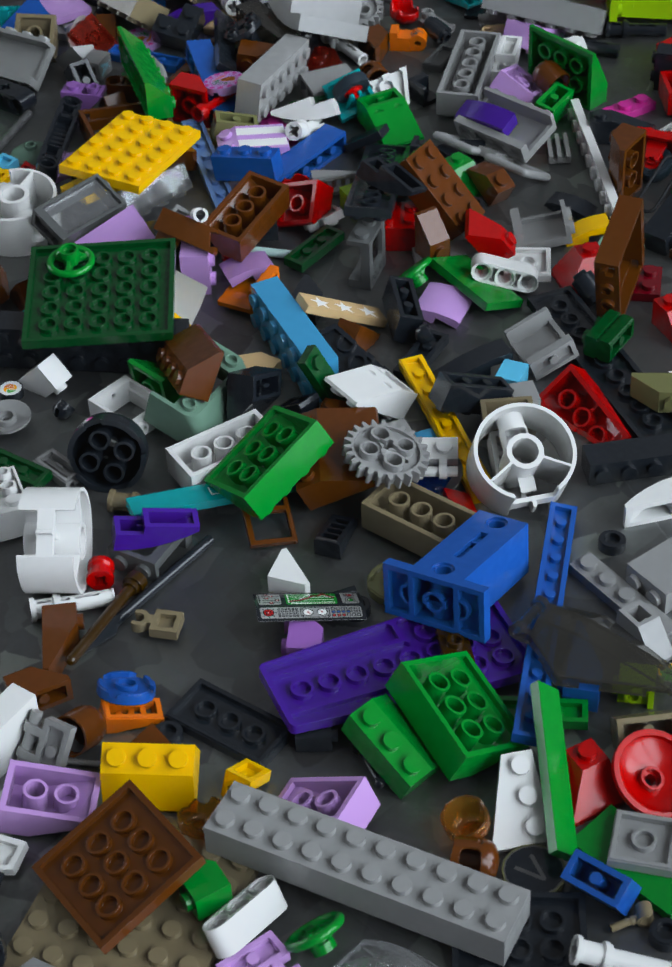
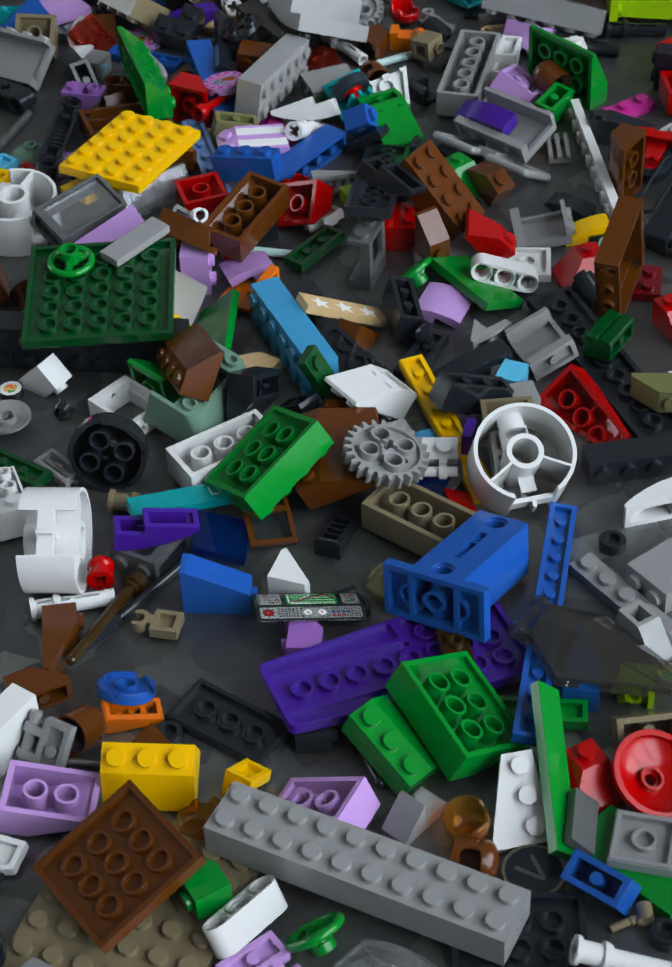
none -> light grey tile [100,216,170,268]
none -> red slope [174,171,228,215]
none -> blue slope [179,553,258,615]
none -> clear blue tile [190,509,248,566]
none -> green tile [198,288,239,350]
none -> blue brick [342,103,378,136]
none -> light aqua bar [375,50,413,66]
none -> light grey slope [381,786,446,845]
none -> dark tan brick [410,30,444,63]
none -> dark purple tile [461,417,477,455]
none -> light grey slope [470,319,512,351]
none -> dark grey tile [564,787,599,856]

